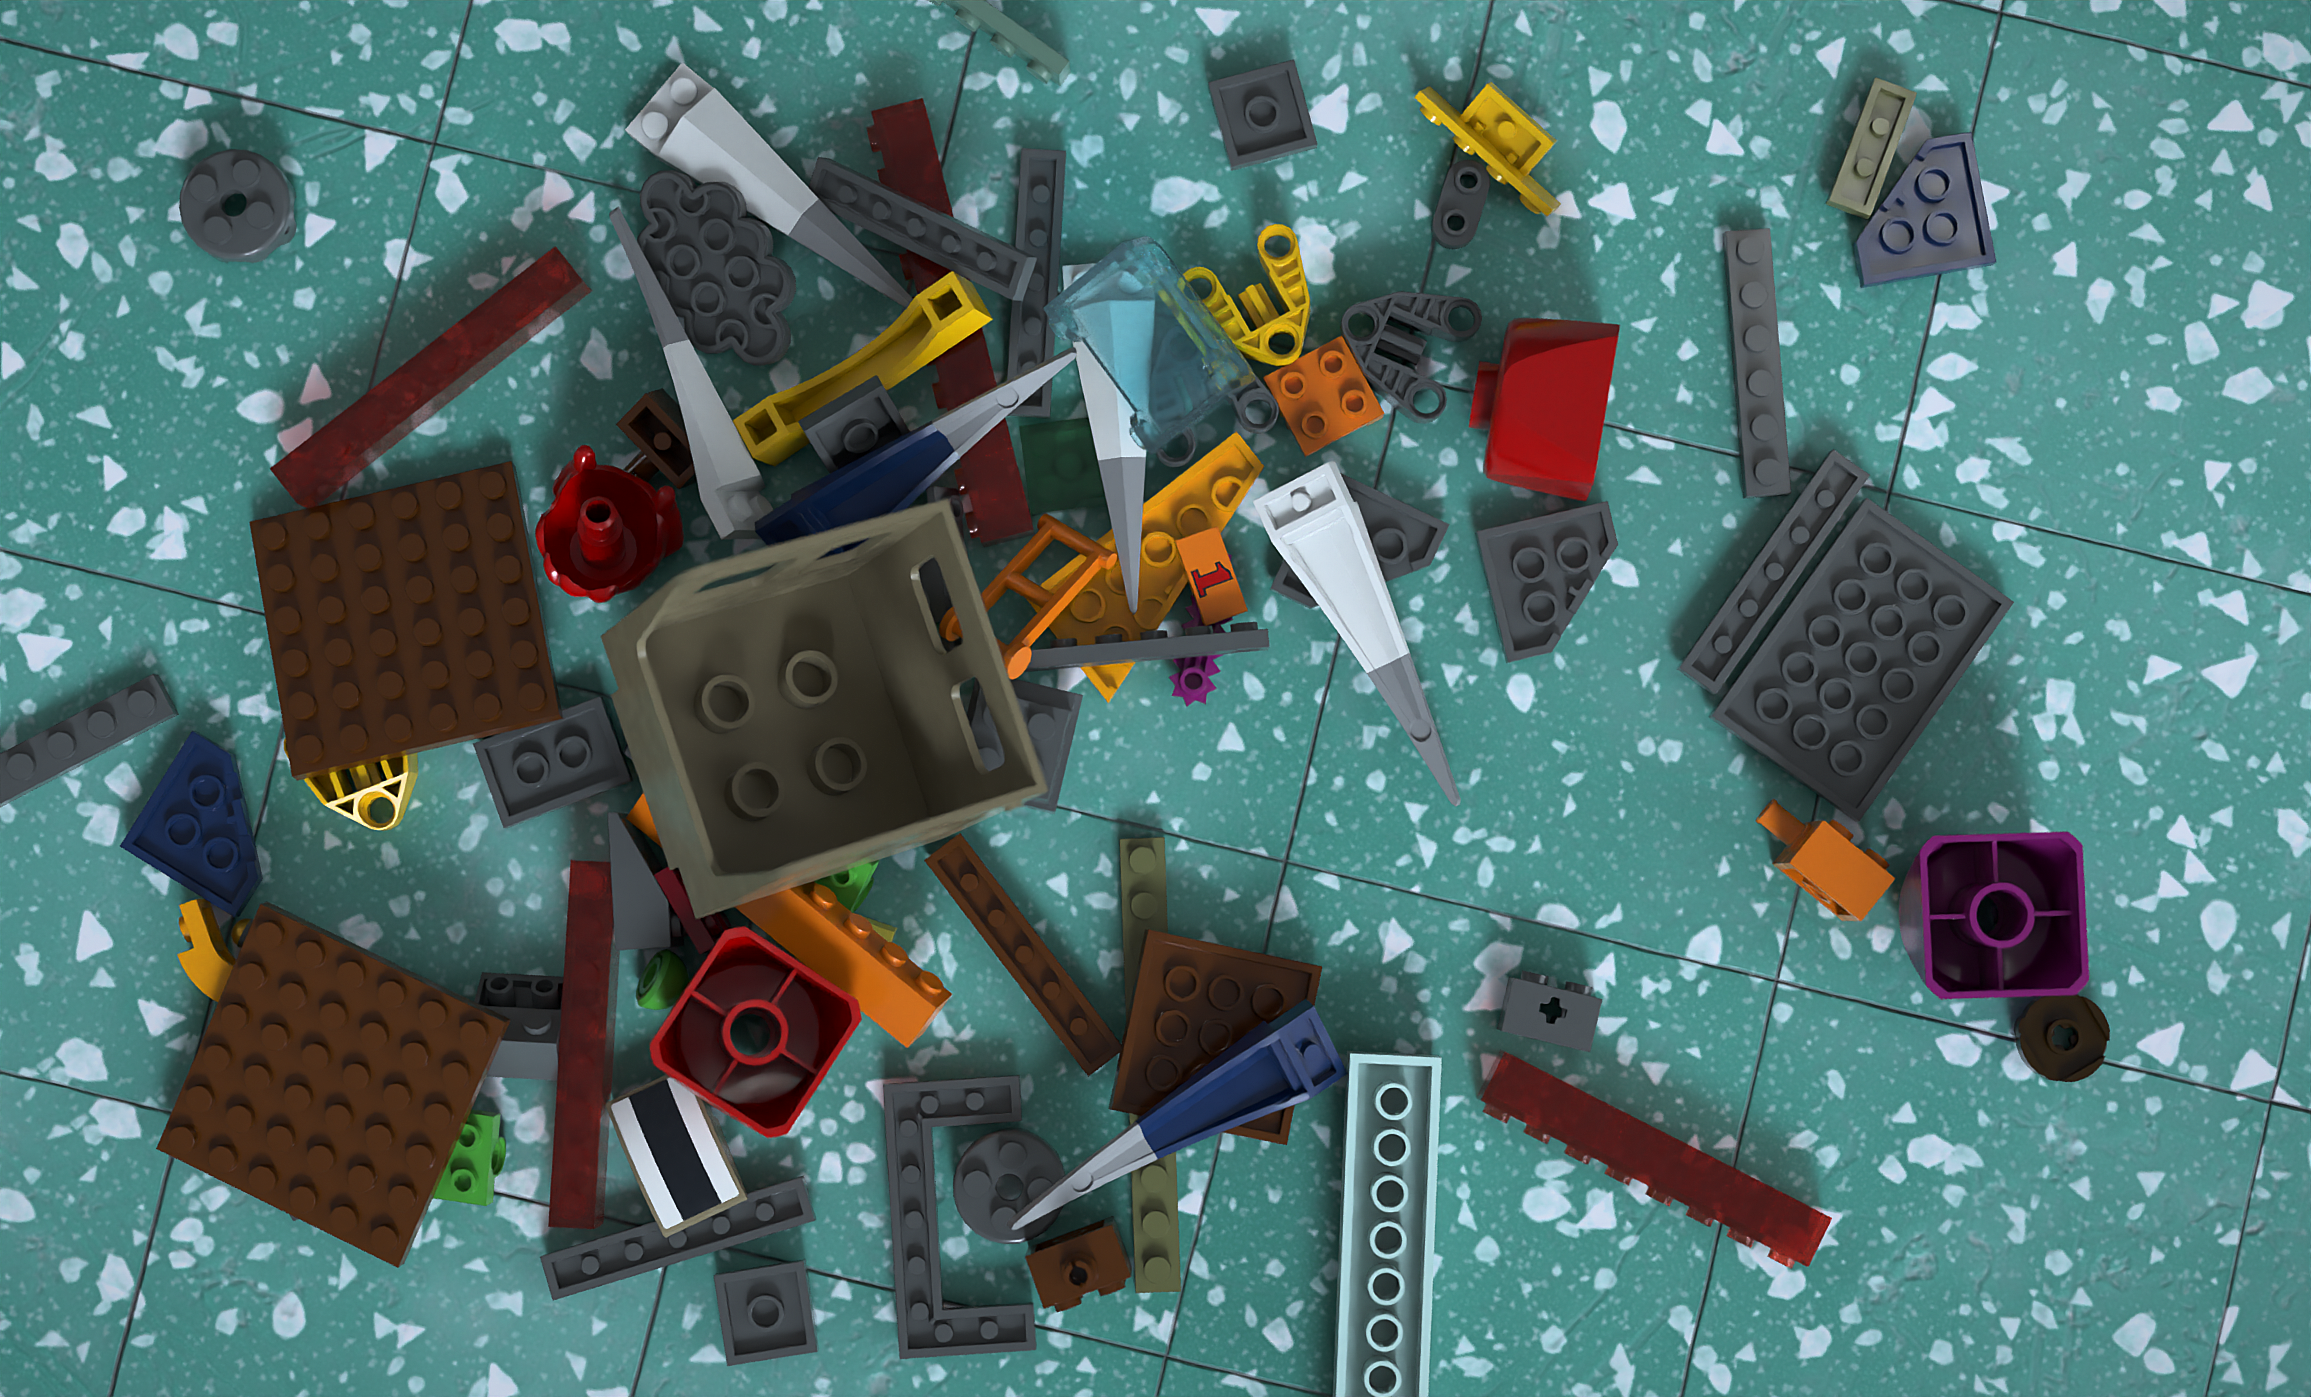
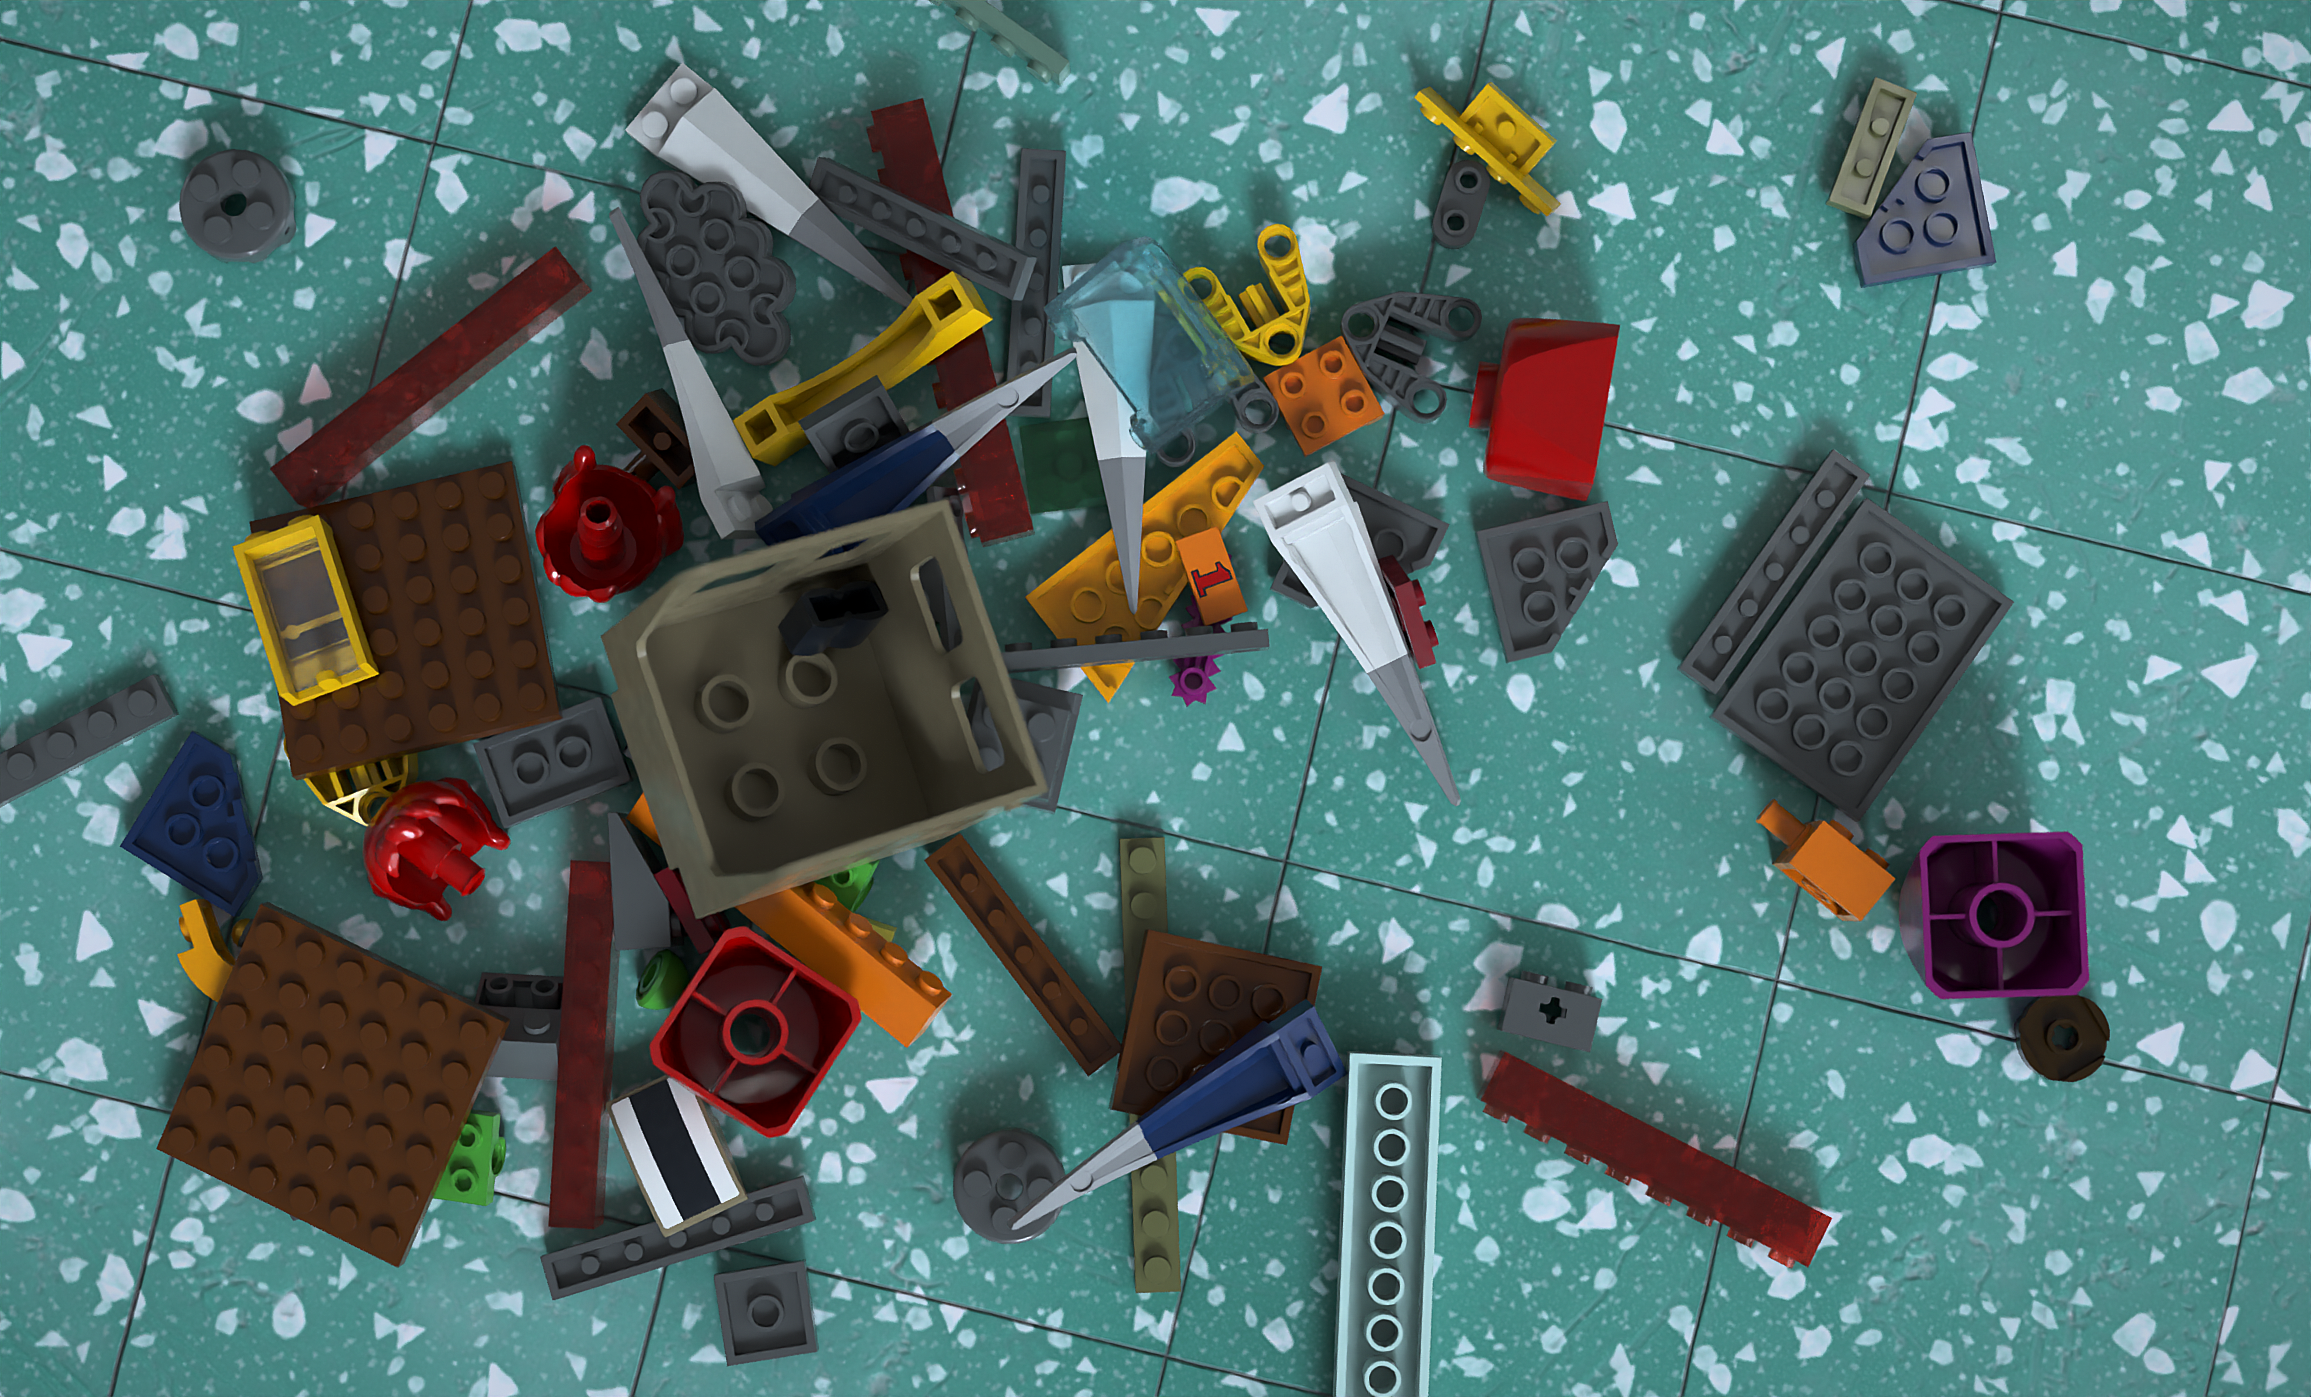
dark grey plate [883,1075,1037,1359] -> none
orange piece [939,513,1117,679] -> none
reddish brown brick [1025,1216,1132,1312] -> none
dark grey plate [1208,59,1317,171] -> none
dark grey plate [1723,228,1791,499] -> none
none -> door [232,515,379,706]
none -> red piece [363,777,511,922]
none -> black brick [778,581,889,656]
none -> dark red plate [1378,554,1439,669]

